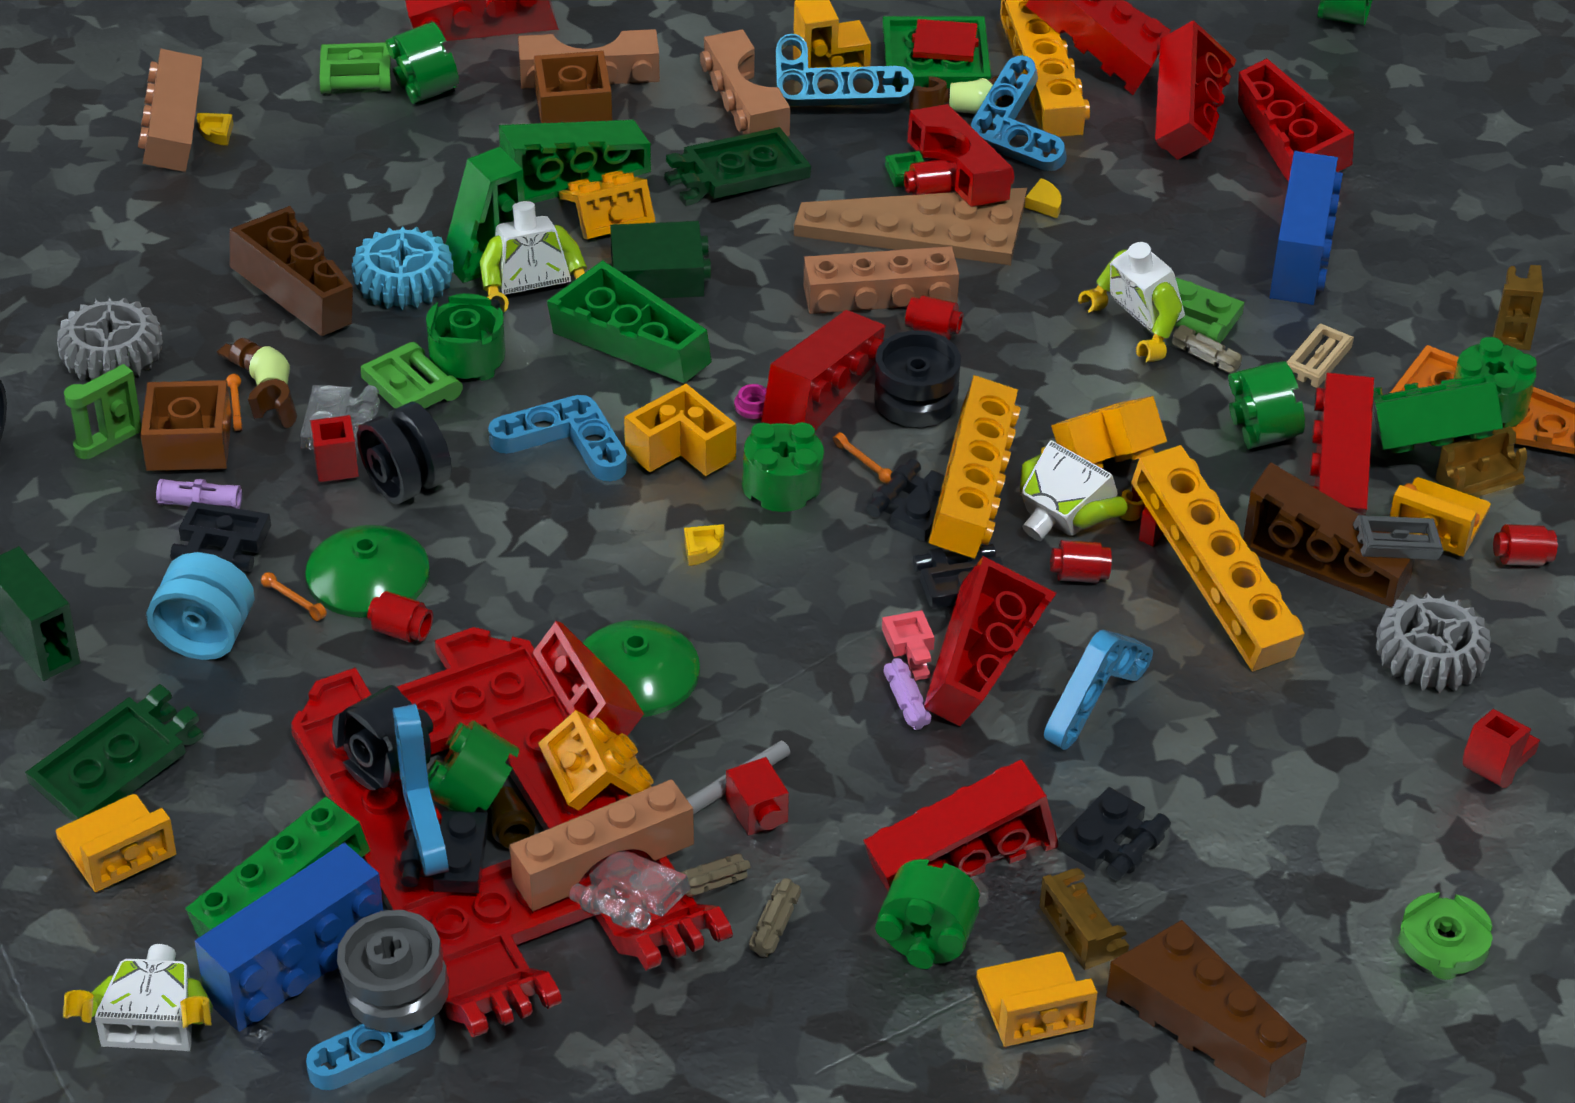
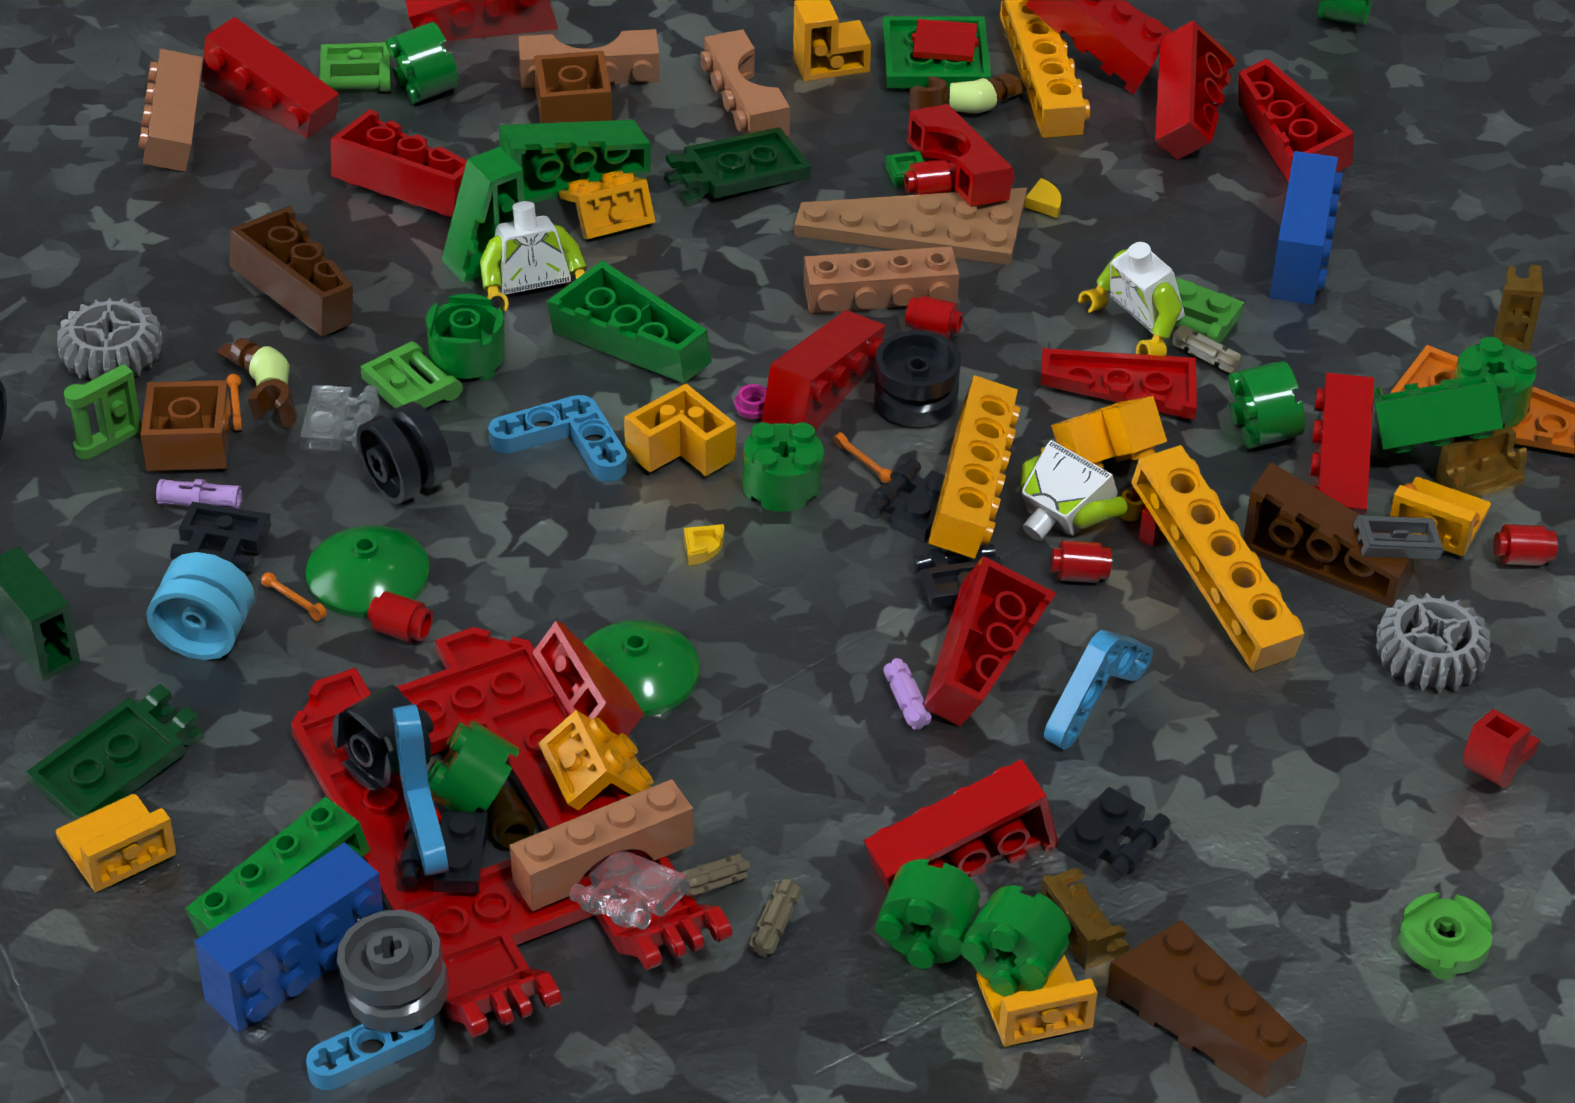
white torso [63,944,213,1051] -> none
yellow tile [197,113,234,146] -> none
red brick [310,415,359,482] -> none
medium azure gear [352,226,454,310] -> none
dark green brick [610,221,711,299] -> none
light grey bar [686,740,790,815] -> none
red brick [726,757,789,836] -> none
medium azure beam [776,33,914,106] -> none
coral plate [882,610,935,681] -> none
dark azure beam [971,55,1067,171] -> none
tan tile [1286,324,1354,388] -> none
none -> red wedge [200,17,339,138]
none -> red wedge [330,109,467,217]
none -> green brick [960,885,1071,997]
none -> red wing [1040,348,1197,420]

